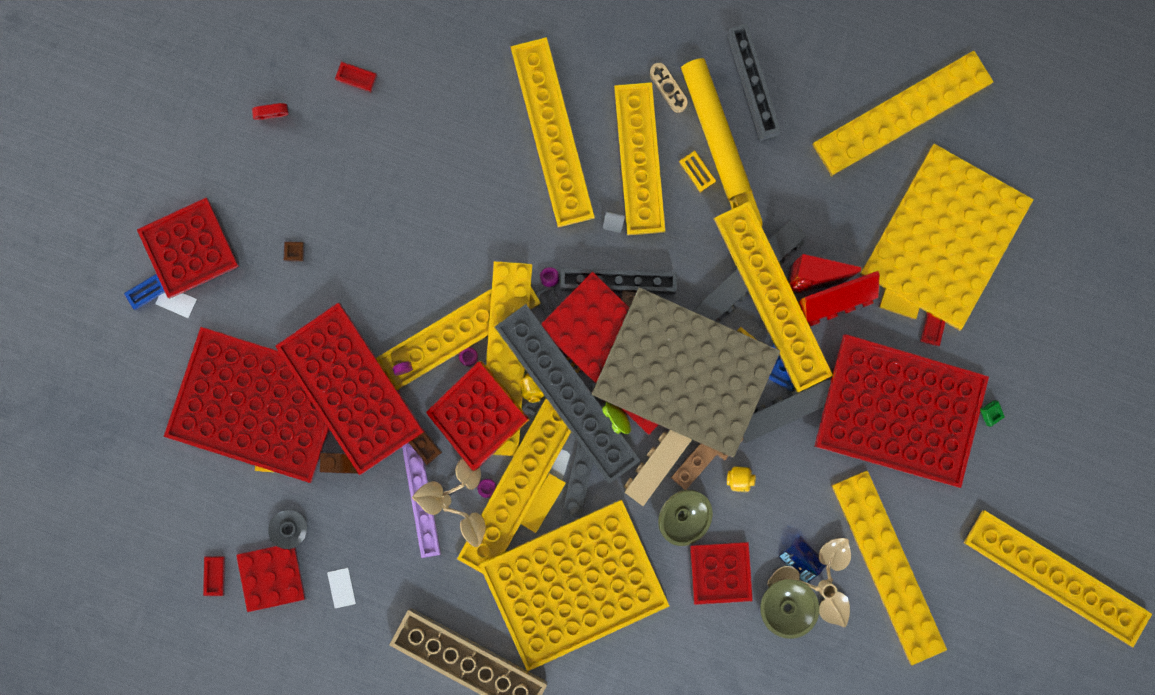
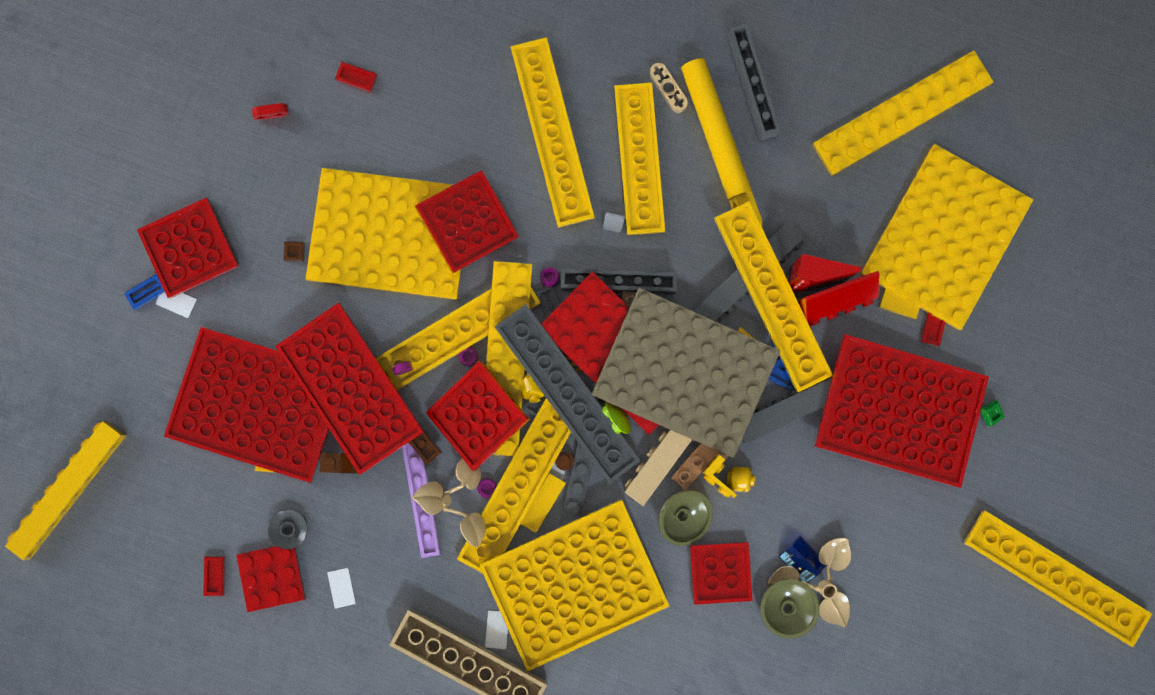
yellow tile [679,151,716,193] -> none
yellow plate [831,470,947,665] -> none
none -> yellow brick [5,421,127,560]
none -> yellow plate [305,168,461,300]
none -> red plate [414,170,519,274]
none -> white sticker [485,610,508,649]
none -> reddish brown plate [555,451,574,471]
none -> yellow bracket [702,454,737,498]

